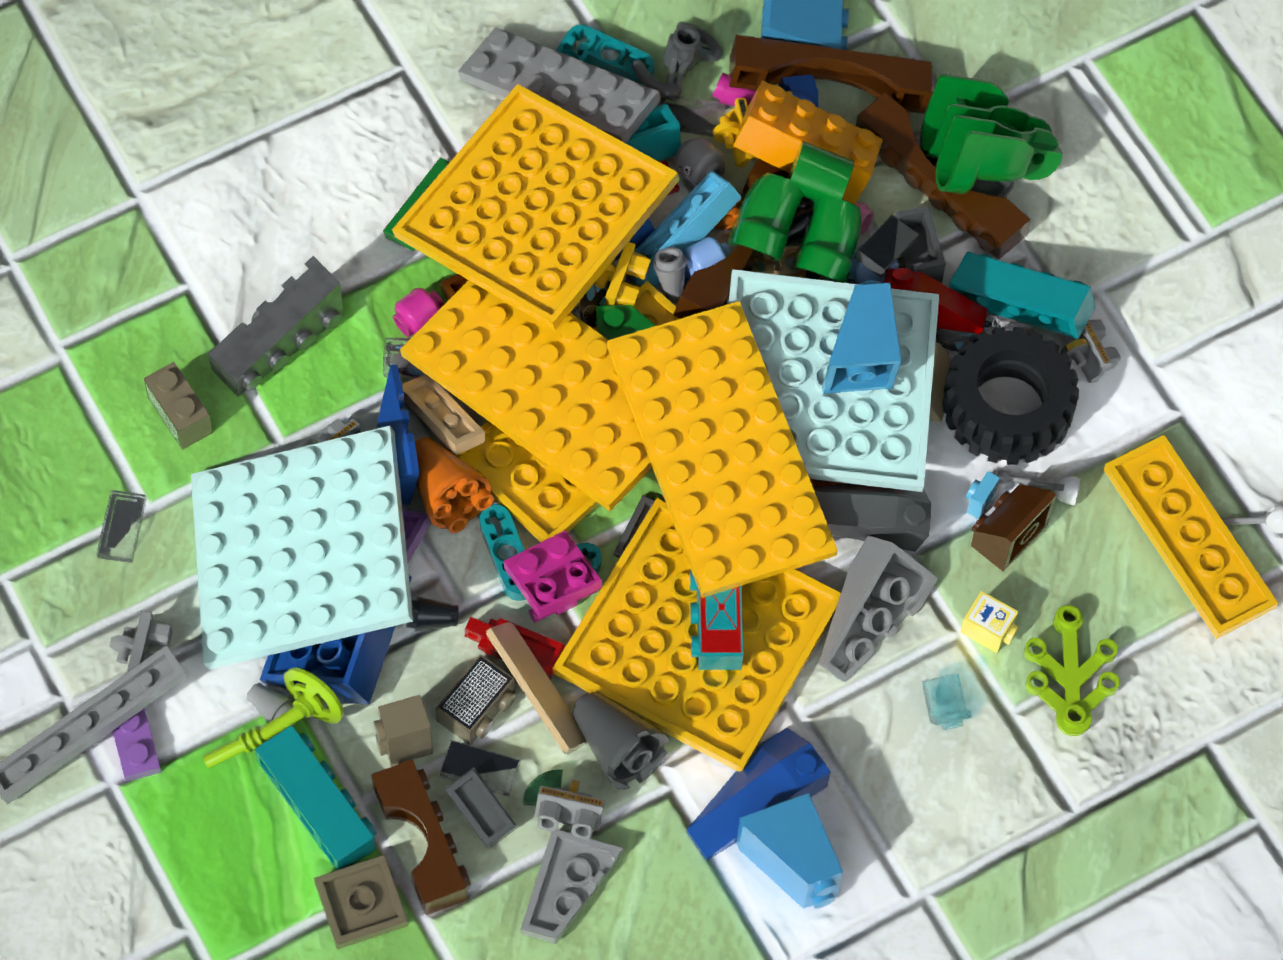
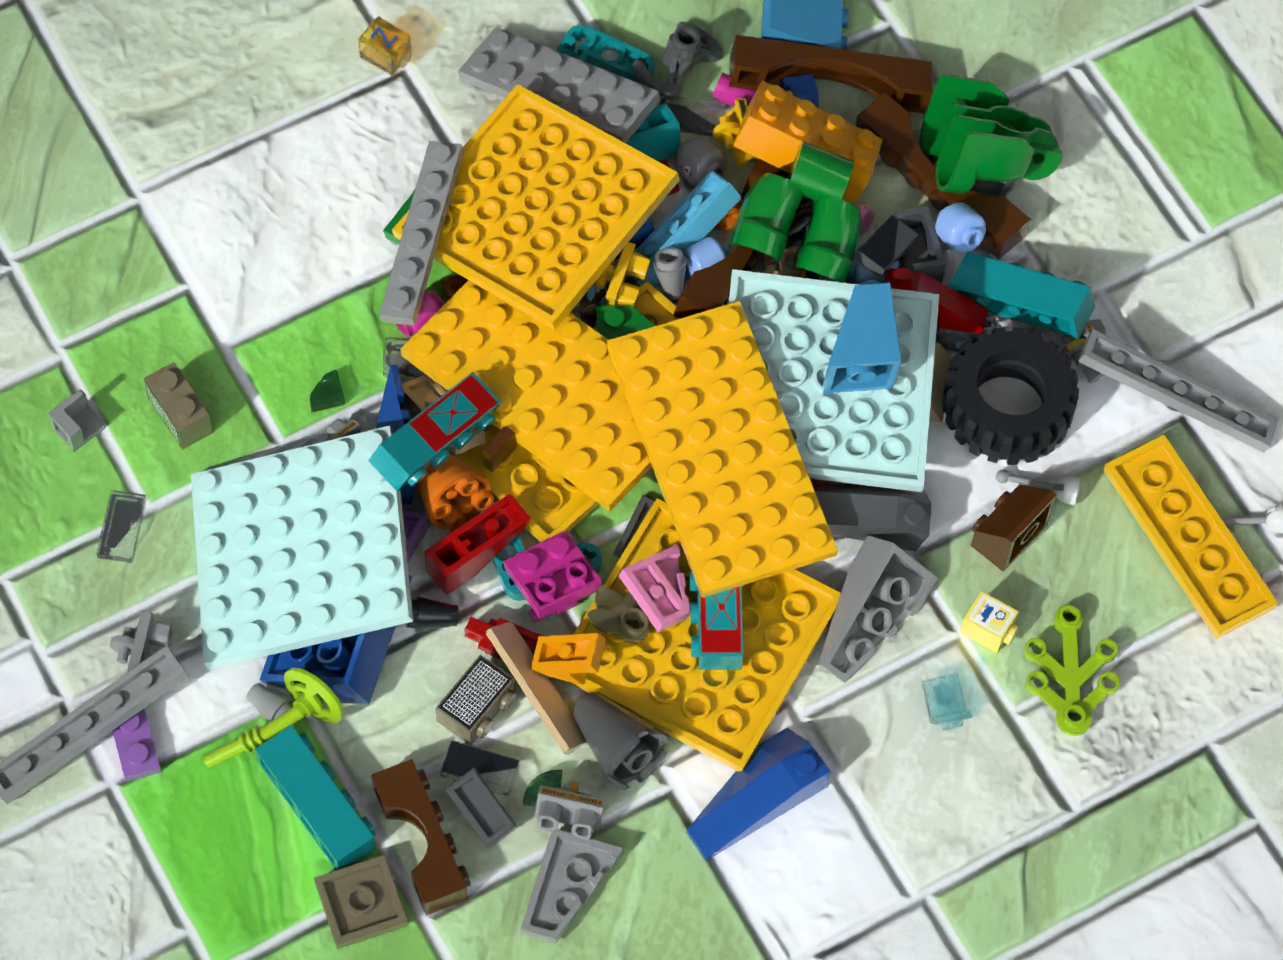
flat silver wedge [208,256,344,397] -> none
dark tan brick [373,695,433,766] -> none
dark azure slope [736,793,843,909] -> none
medium azure plate [966,471,1000,519] -> none
none -> light grey panel [48,389,106,452]
none -> clear green tile [310,370,345,413]
none -> clear yellow brick [358,16,412,76]
none -> teal brick [368,372,502,492]
none -> light grey plate [379,141,464,326]
none -> red slope [424,493,531,596]
none -> reddish brown tile [482,426,516,472]
none -> light orange slope [531,633,606,685]
none -> olive plate [587,585,650,643]
none -> bright pink wing [619,544,691,633]
none -> light blue head [935,202,986,253]
none -> light grey plate [1078,329,1278,453]

